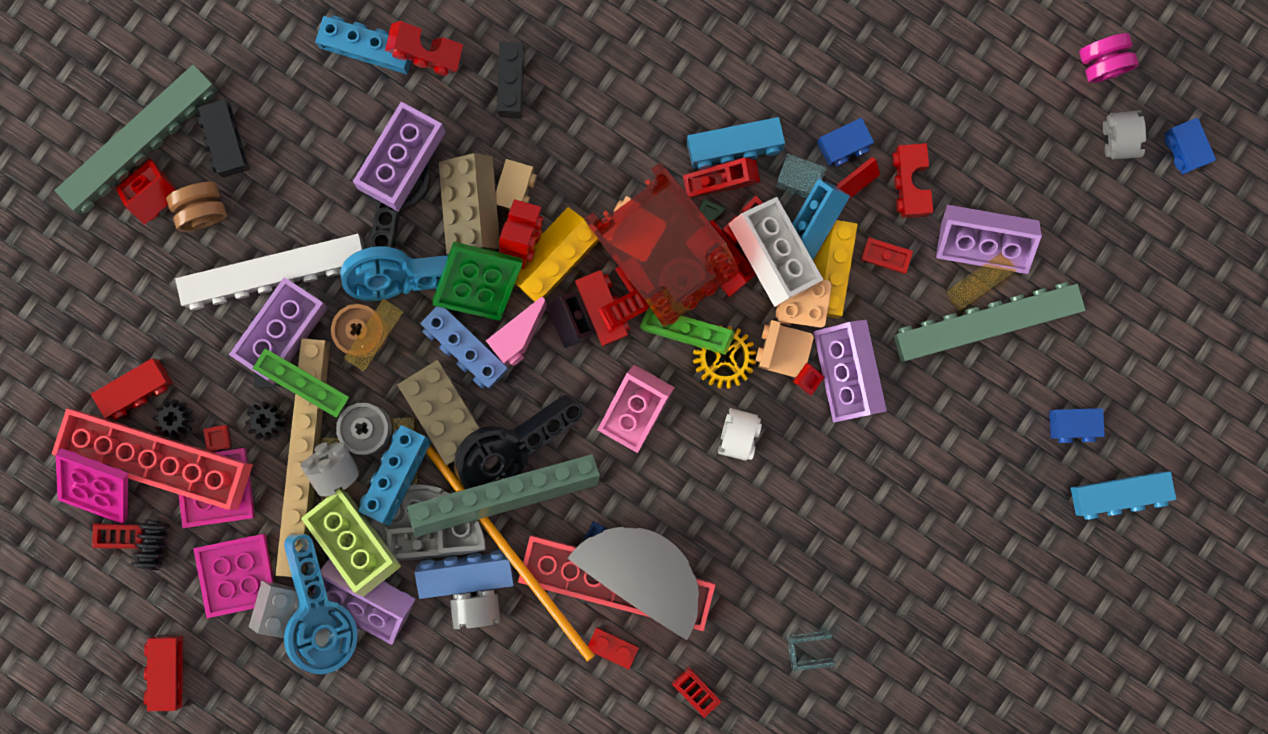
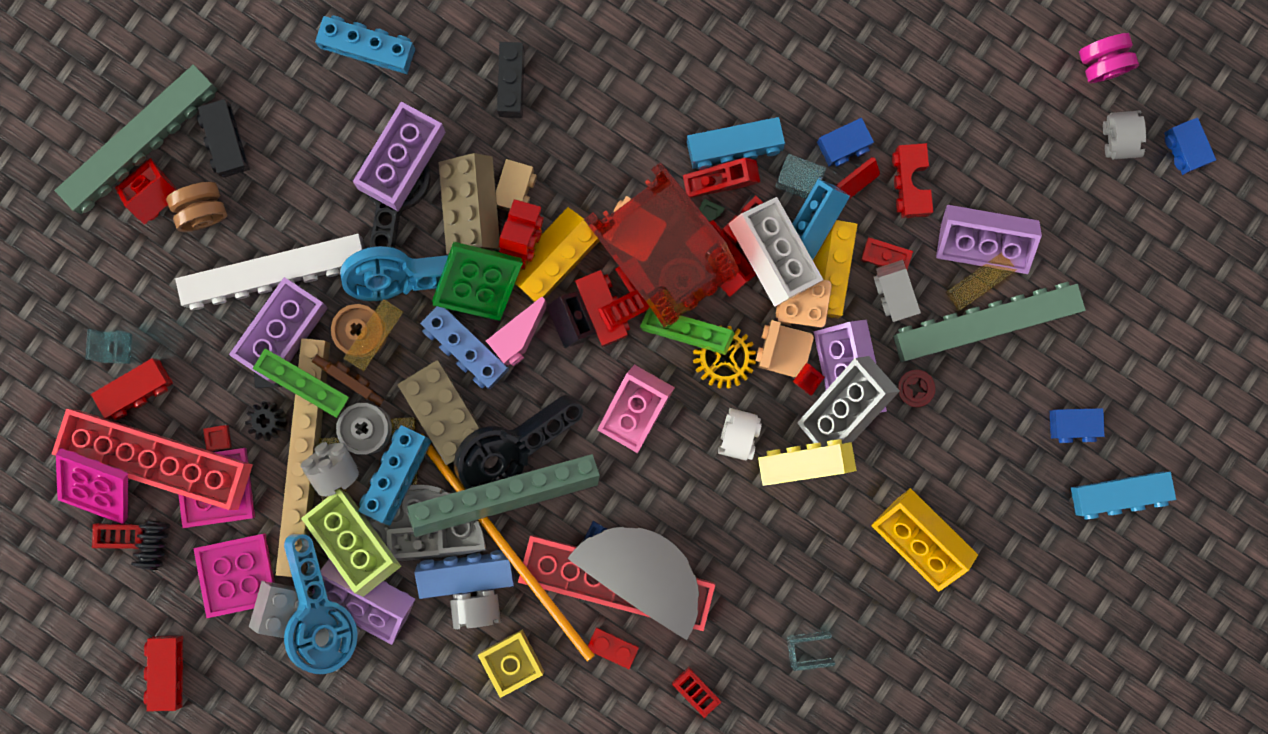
black gear [152,399,195,439] -> none
red arch [385,21,463,76] -> none
none -> clear light blue piece [85,329,132,364]
none -> reddish brown plate [311,354,384,407]
none -> light yellow brick [478,629,544,698]
none -> light yellow brick [758,439,857,486]
none -> light grey brick [797,356,900,447]
none -> yellow slope [871,488,978,592]
none -> light grey brick [873,260,921,322]
none -> dark red gear [898,370,935,407]

